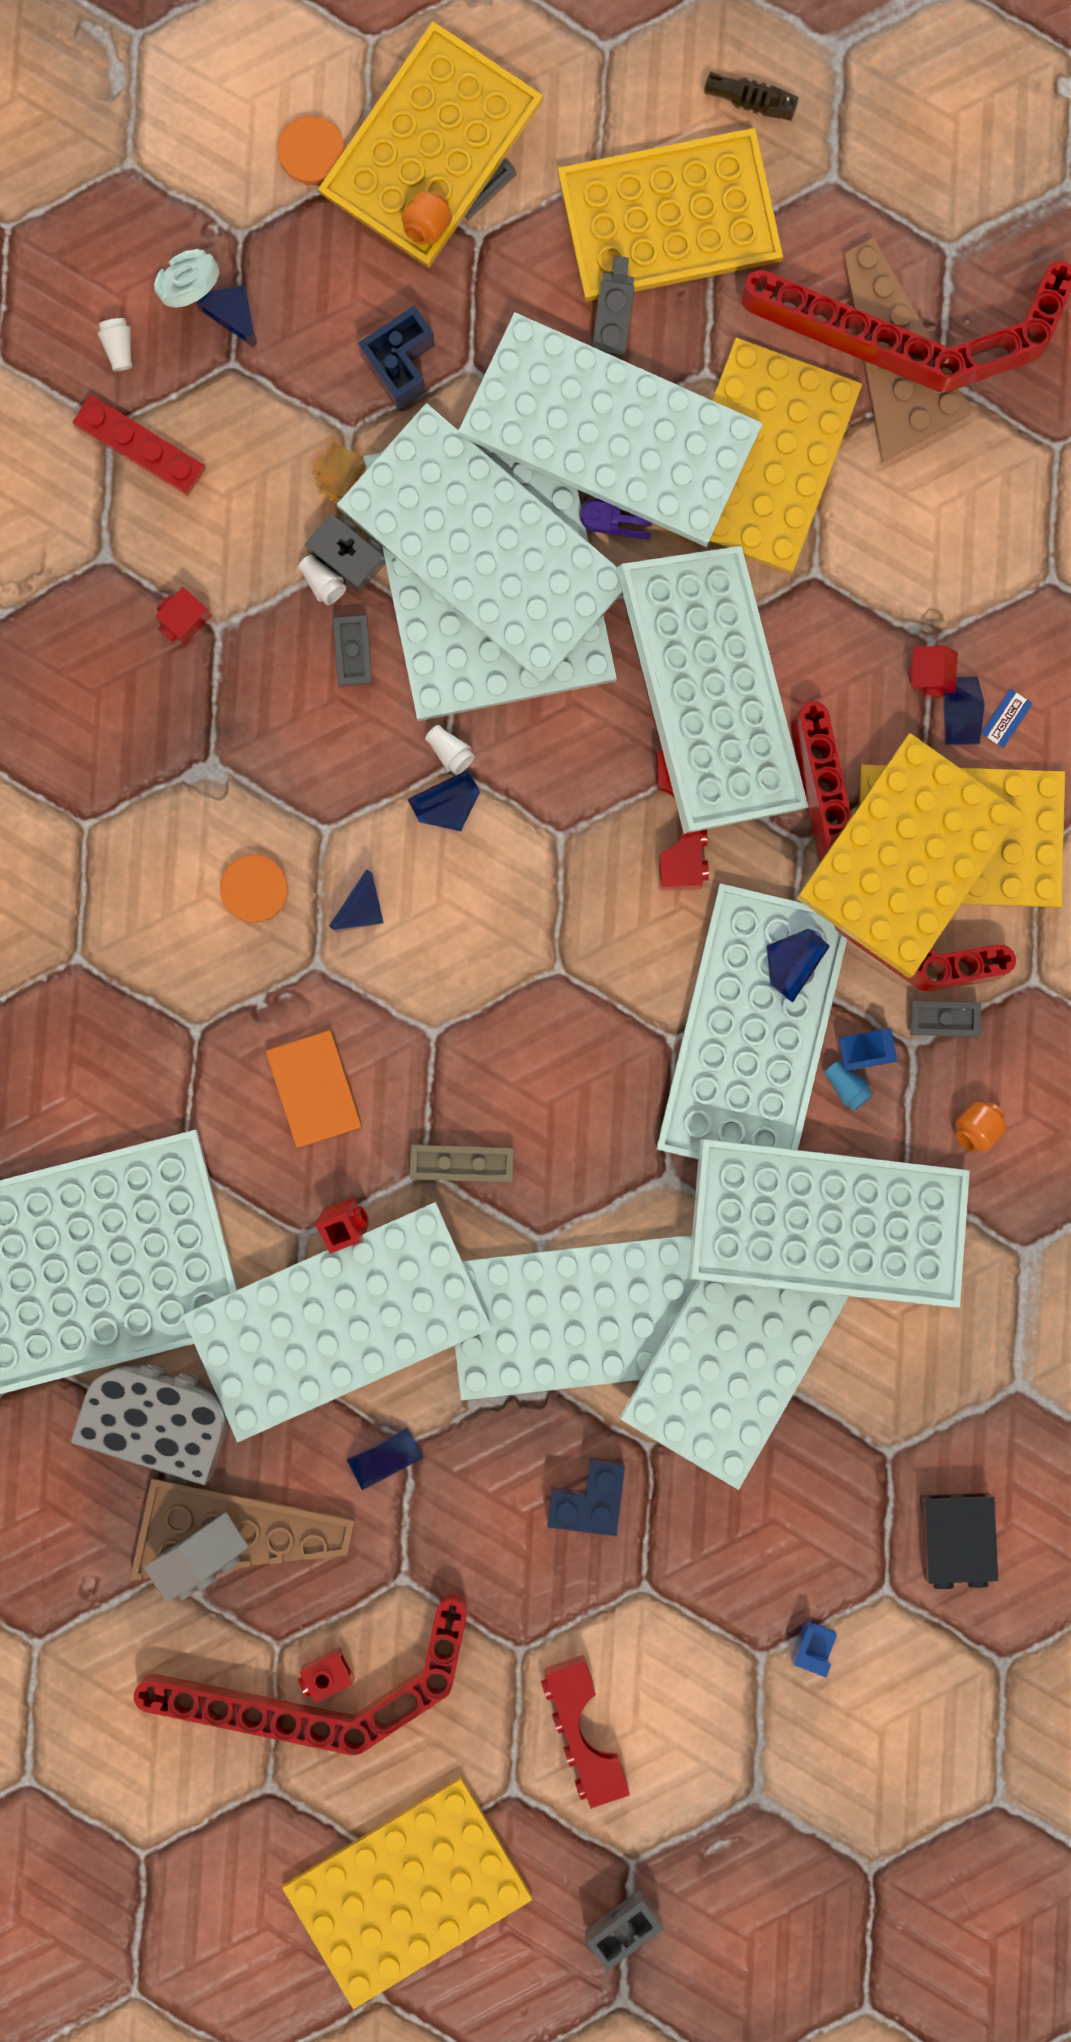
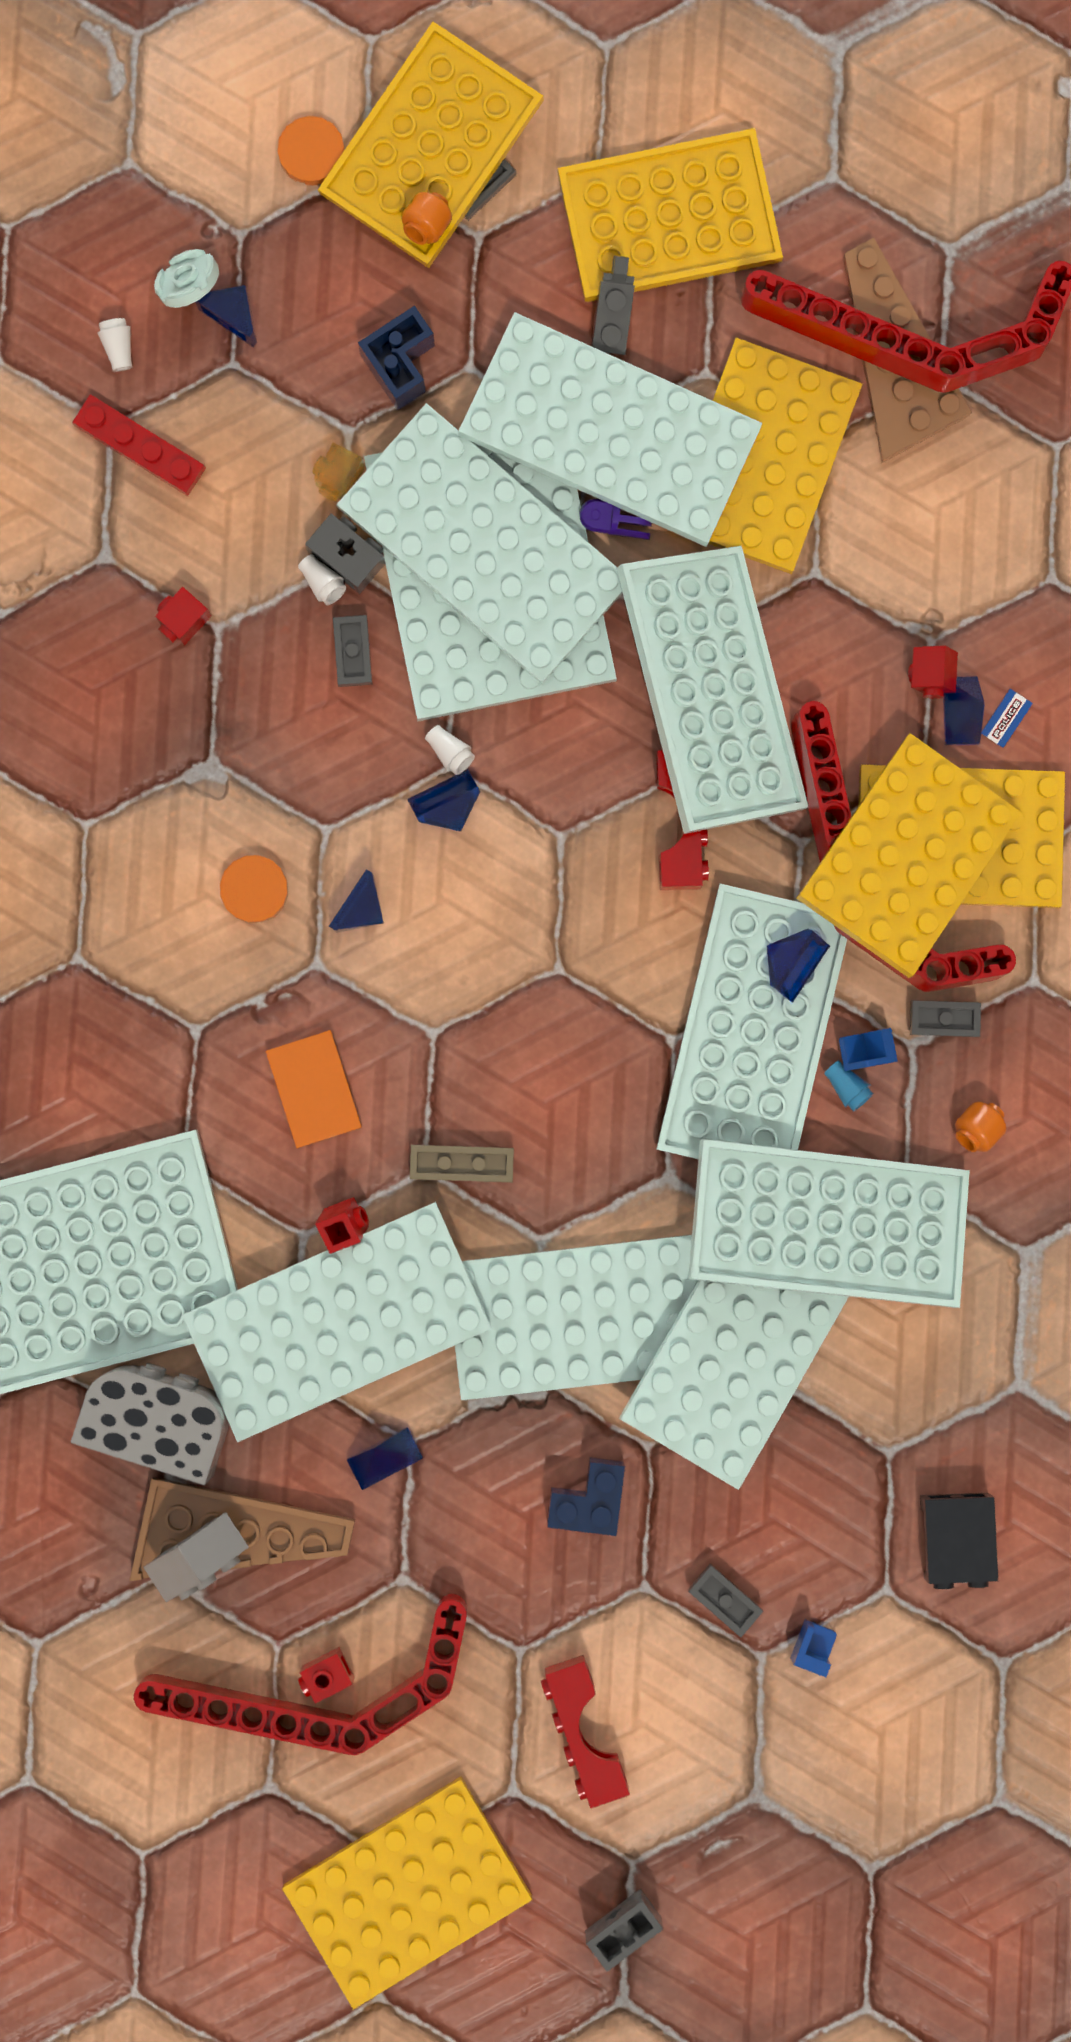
dark brown hinge [704,71,799,121] -> none
none -> dark grey plate [688,1564,763,1637]

